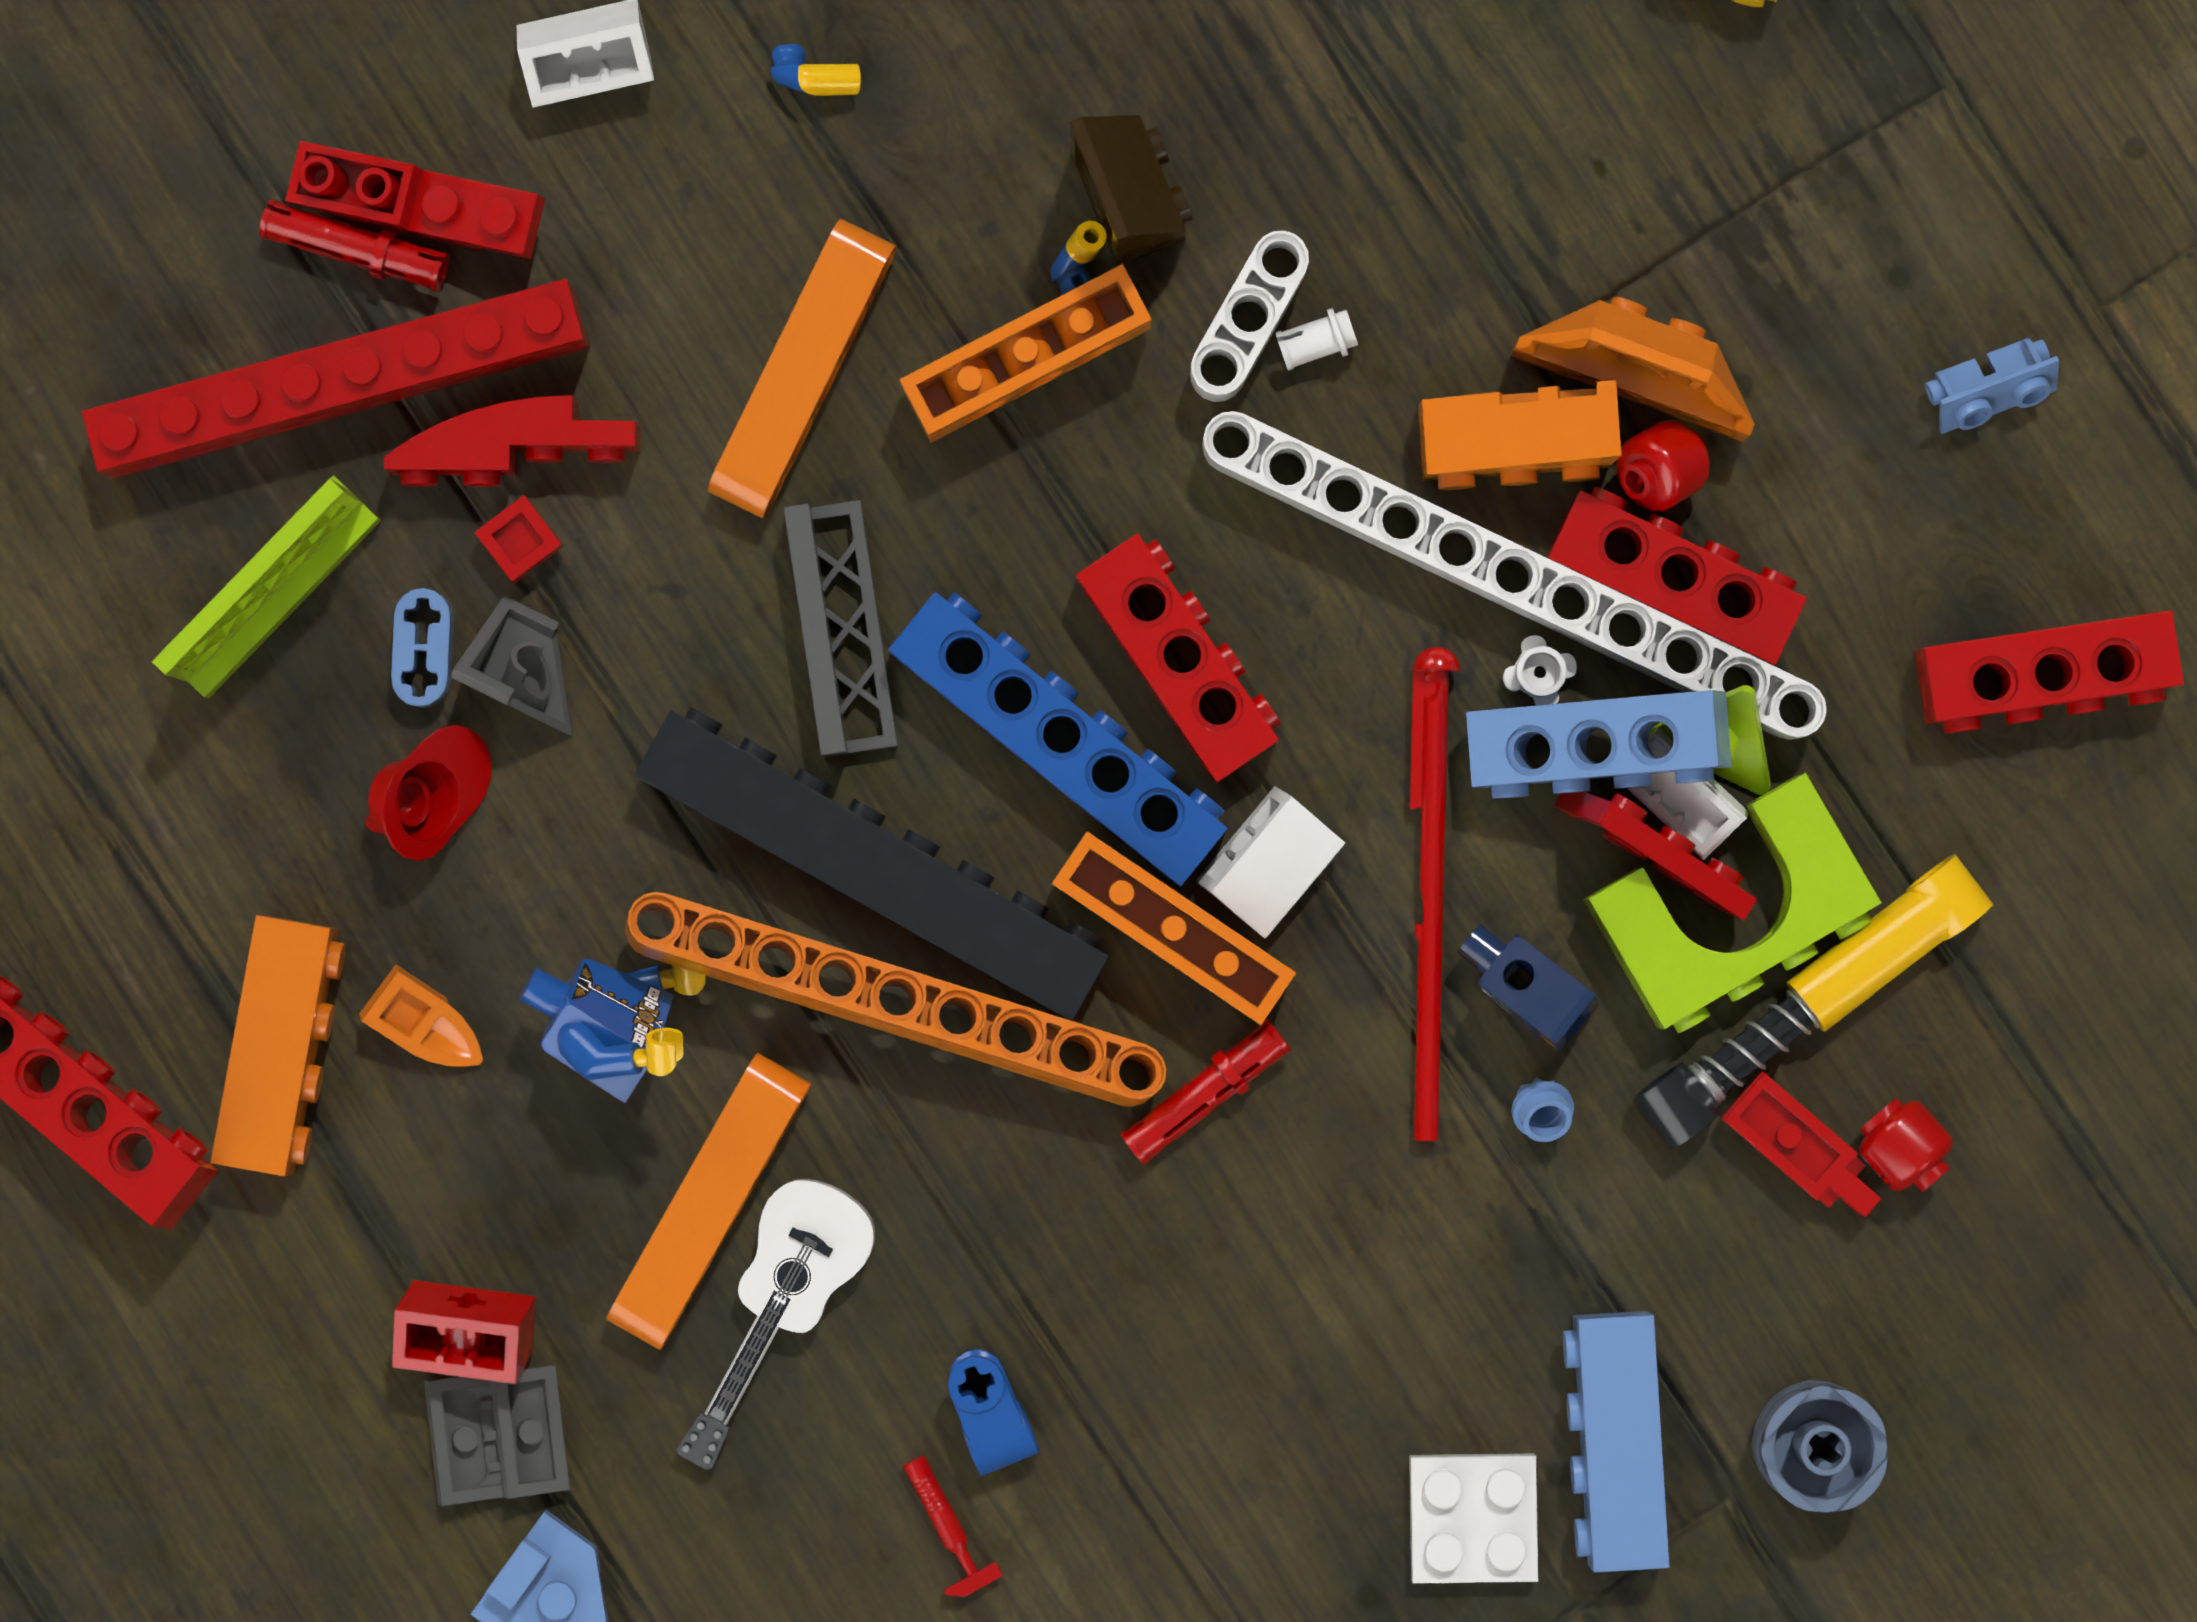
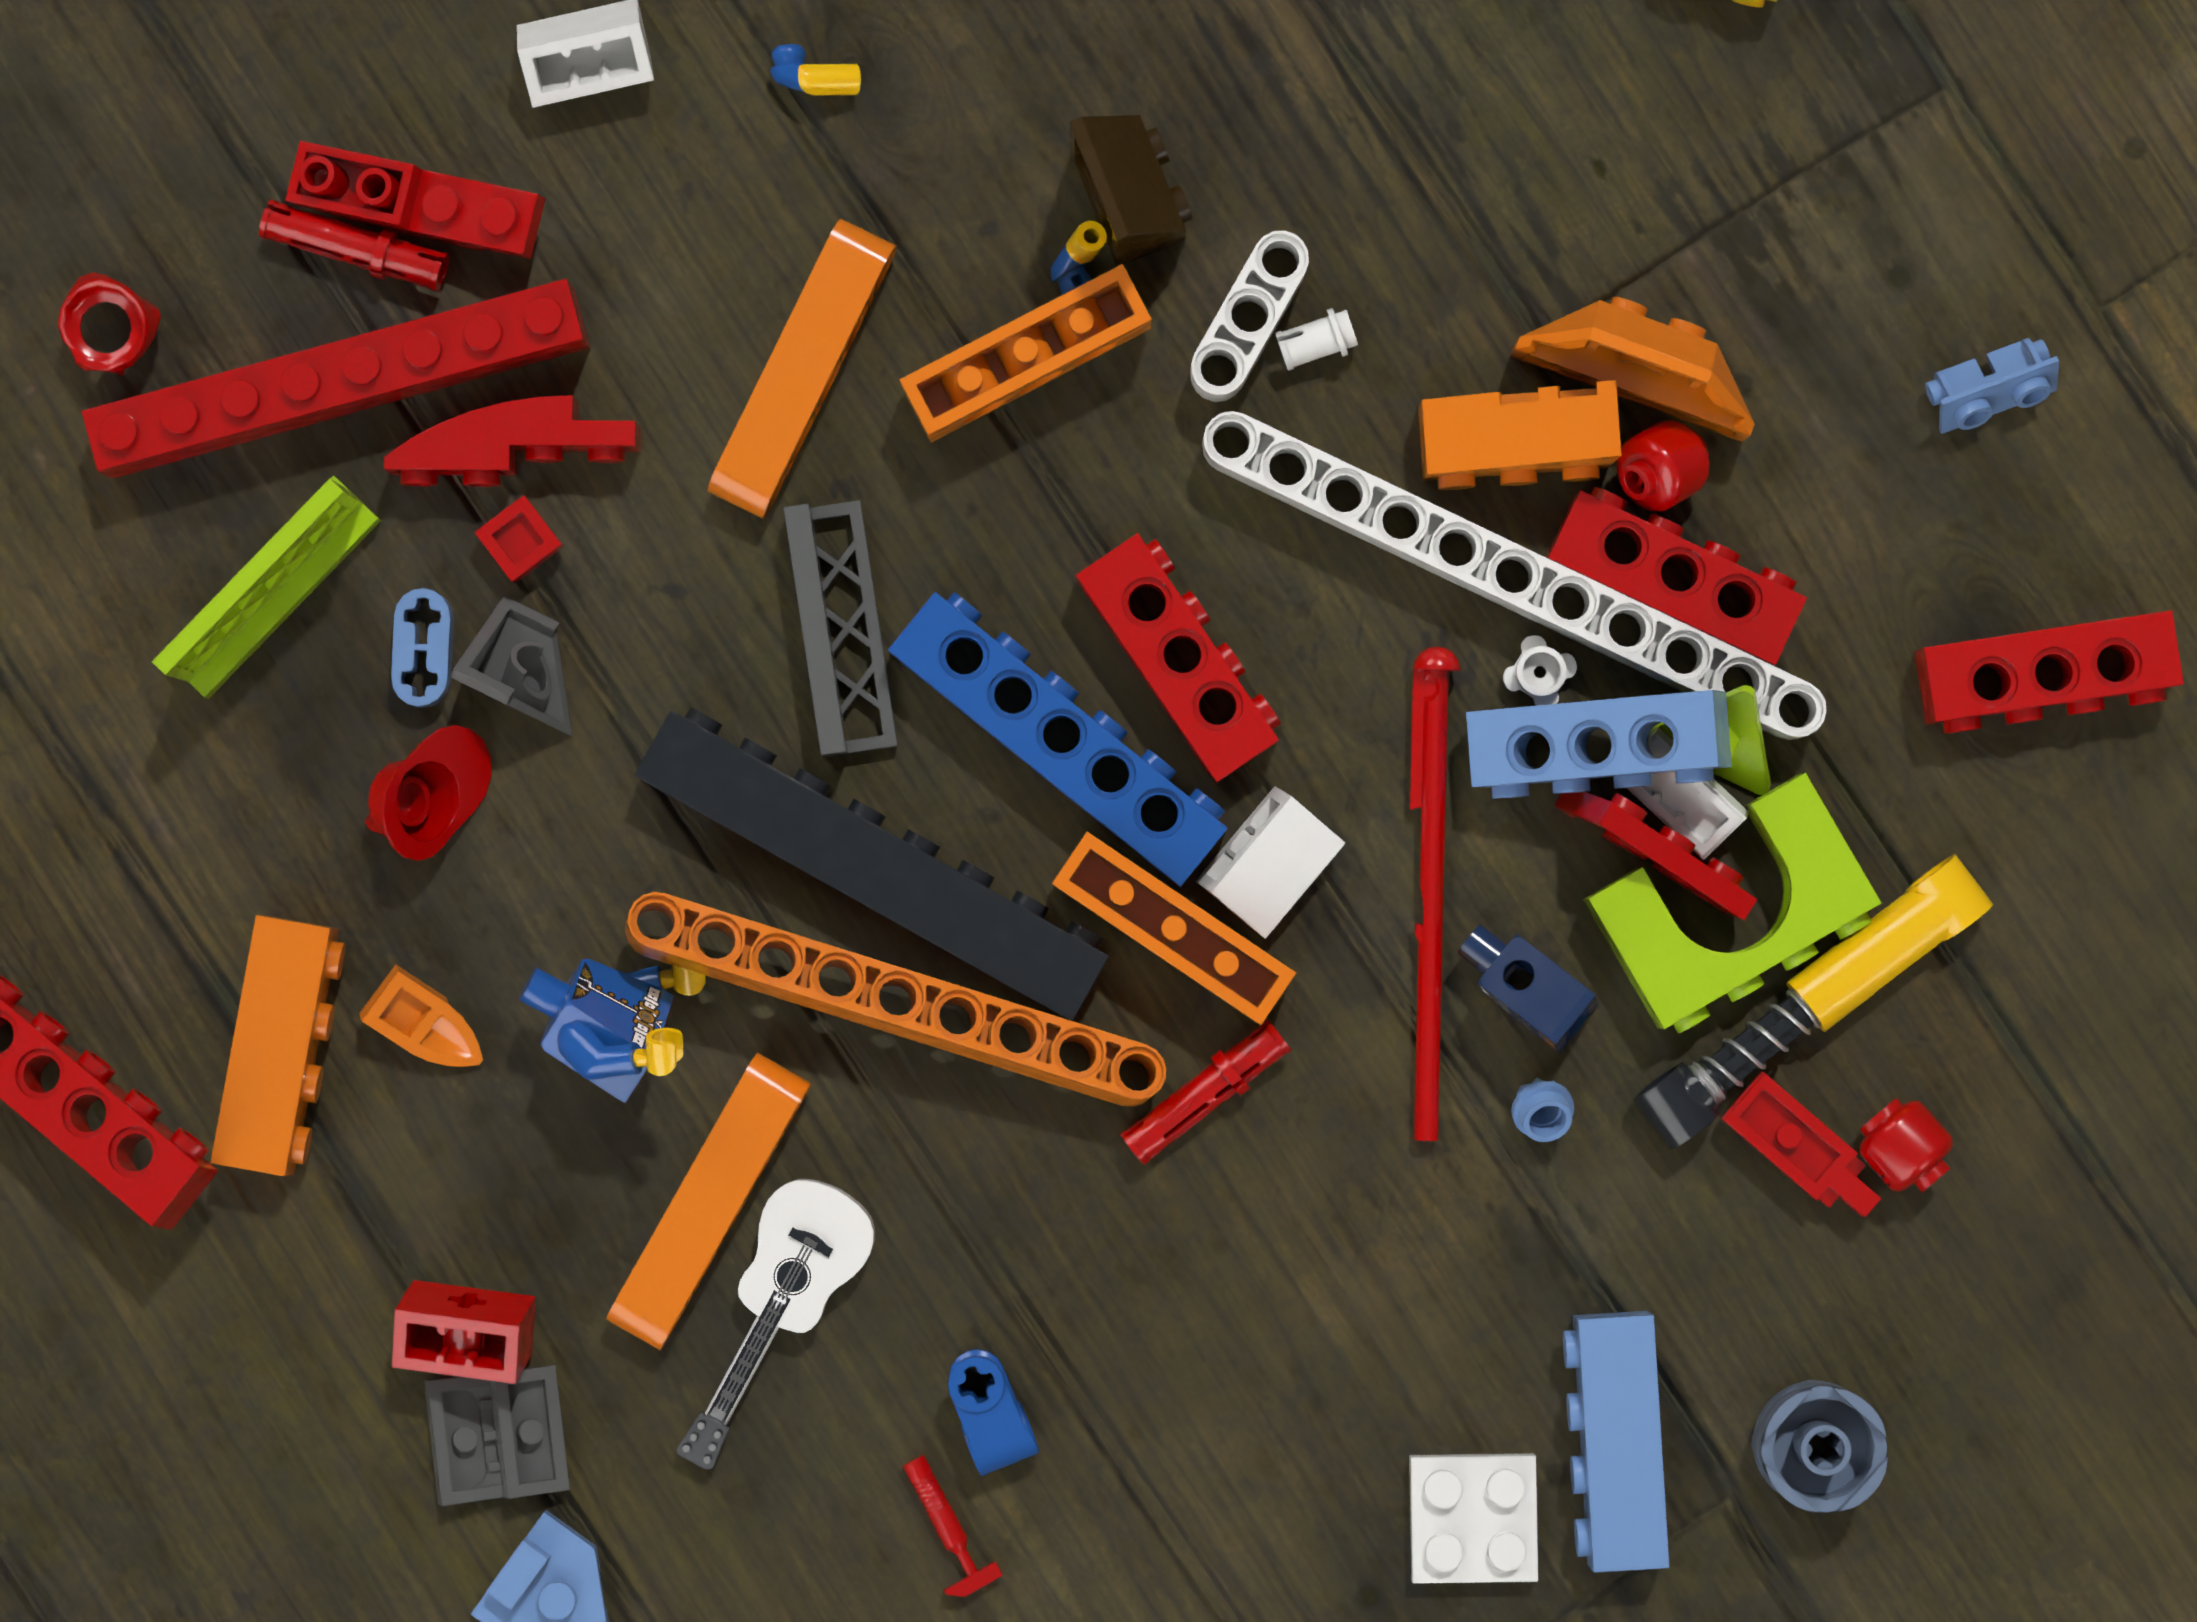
none -> red piece [57,272,161,375]

